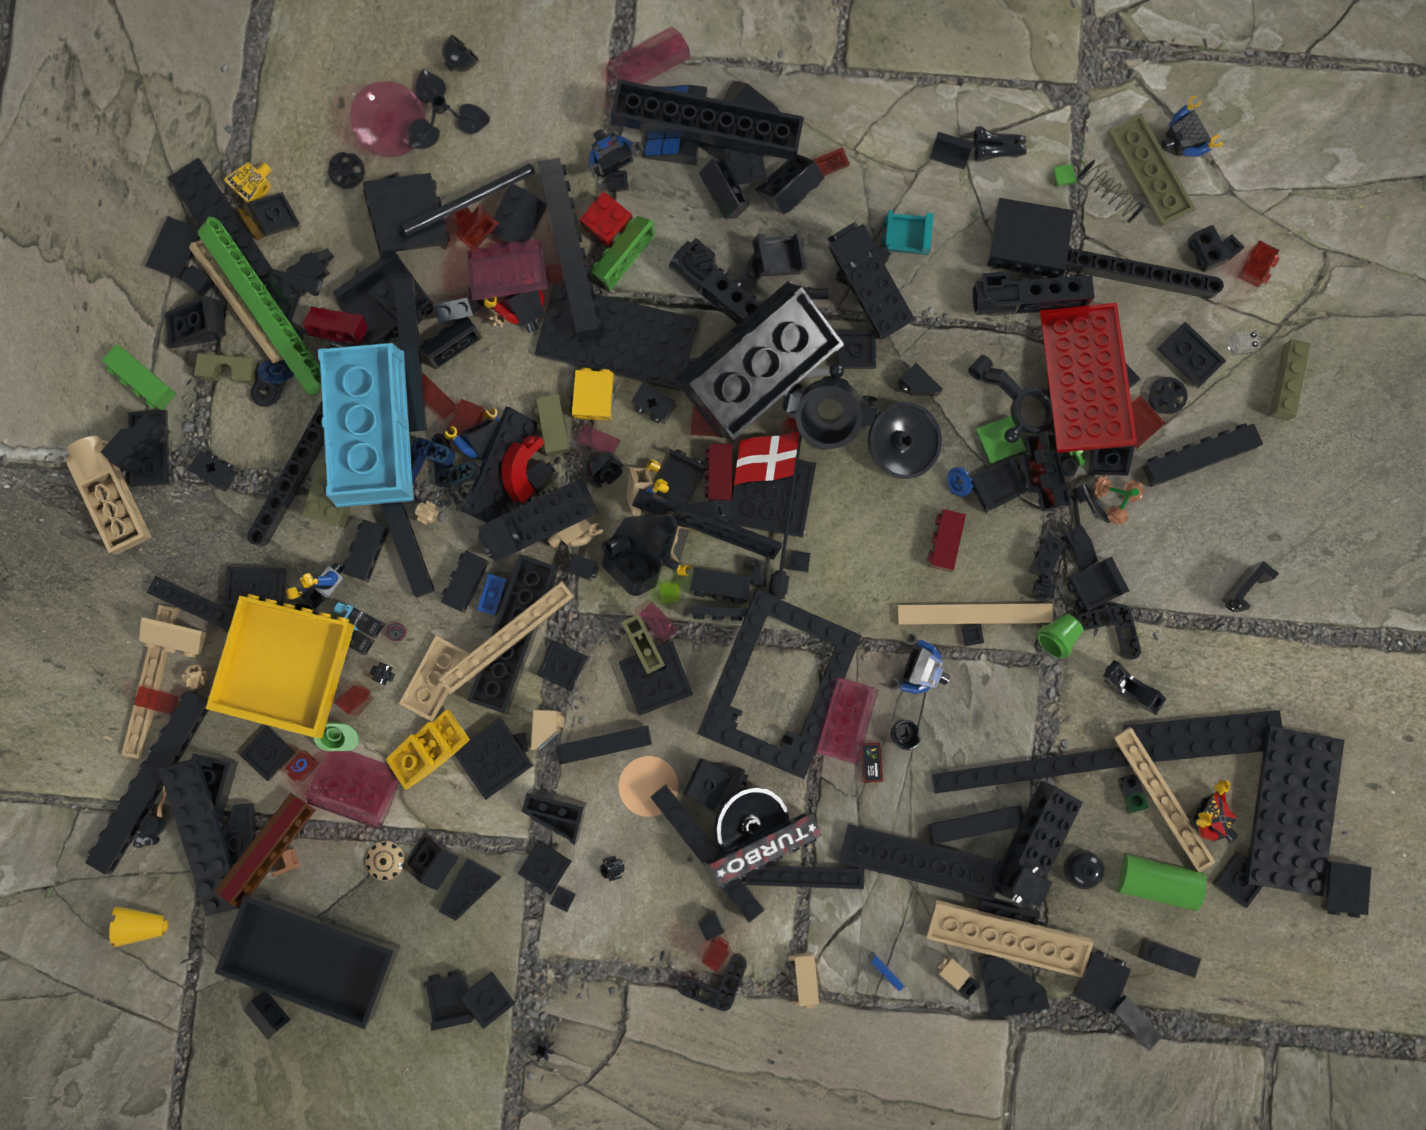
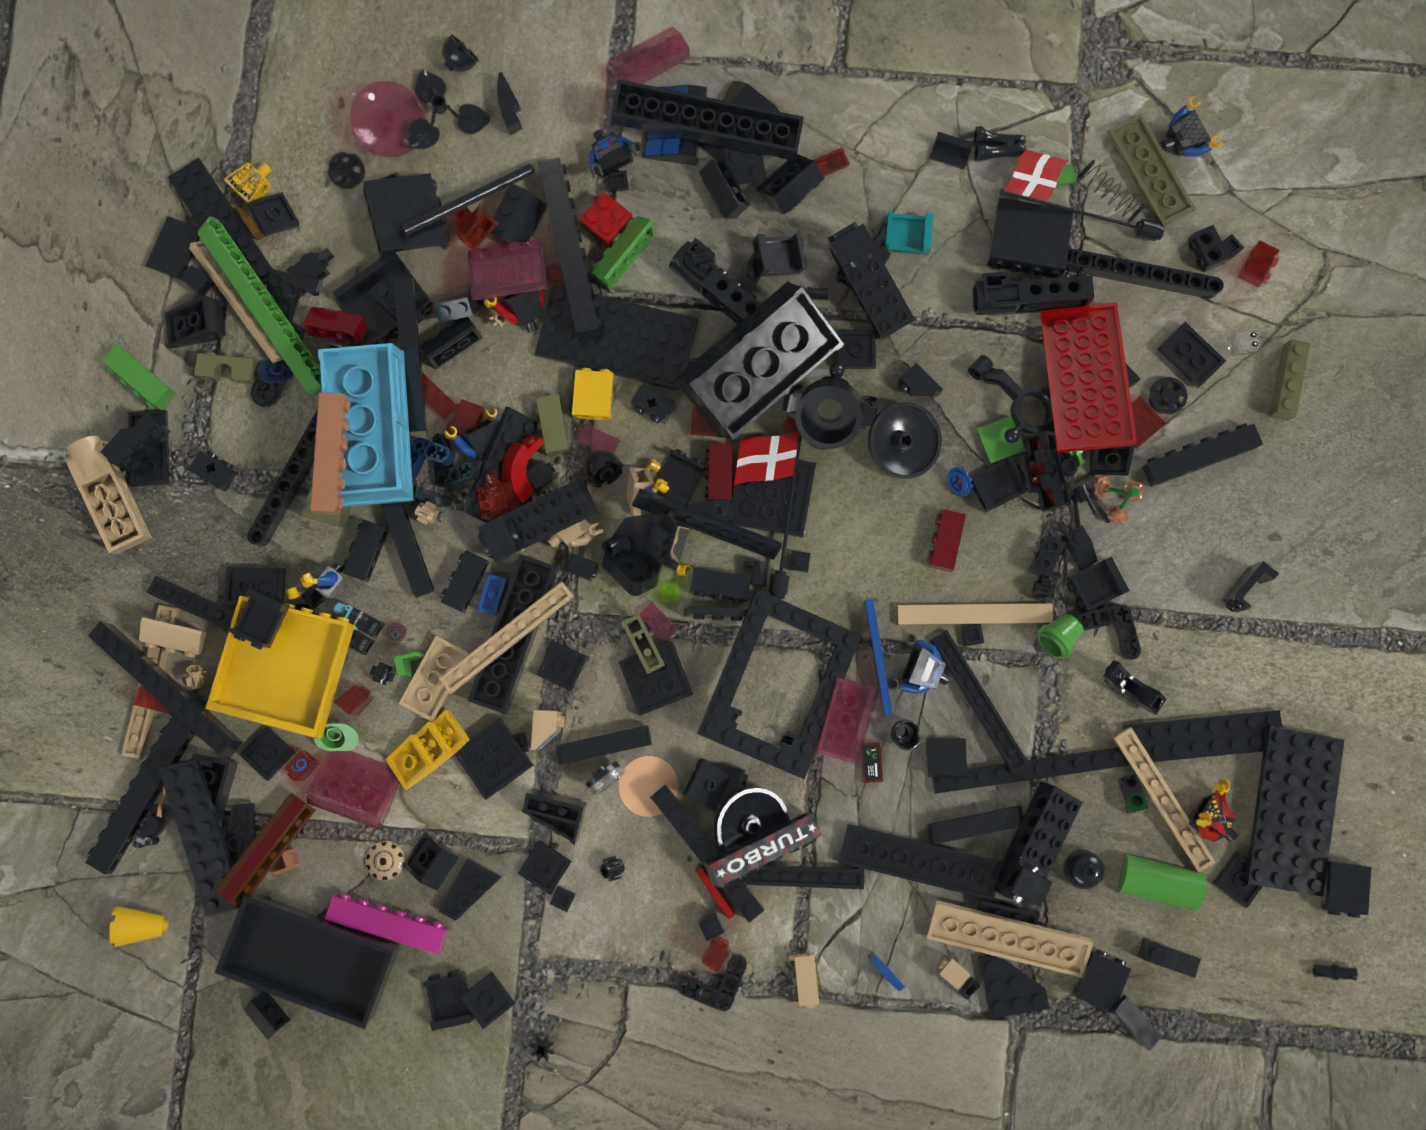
none -> black brick [88,621,243,758]
none -> black panel [229,588,290,650]
none -> nougat brick [311,393,350,515]
none -> dark pink brick [325,893,449,954]
none -> bright green panel [394,652,425,678]
none -> black tile [414,488,453,507]
none -> clear red torso [478,471,521,521]
none -> black slope [497,72,523,135]
none -> piece [585,760,625,796]
none -> red tile [695,865,735,919]
none -> blue tile [864,599,892,716]
none -> black tile [926,738,968,778]
none -> black tile [930,630,1030,775]
none -> flag [999,150,1165,241]
none -> black pin [1312,964,1358,981]

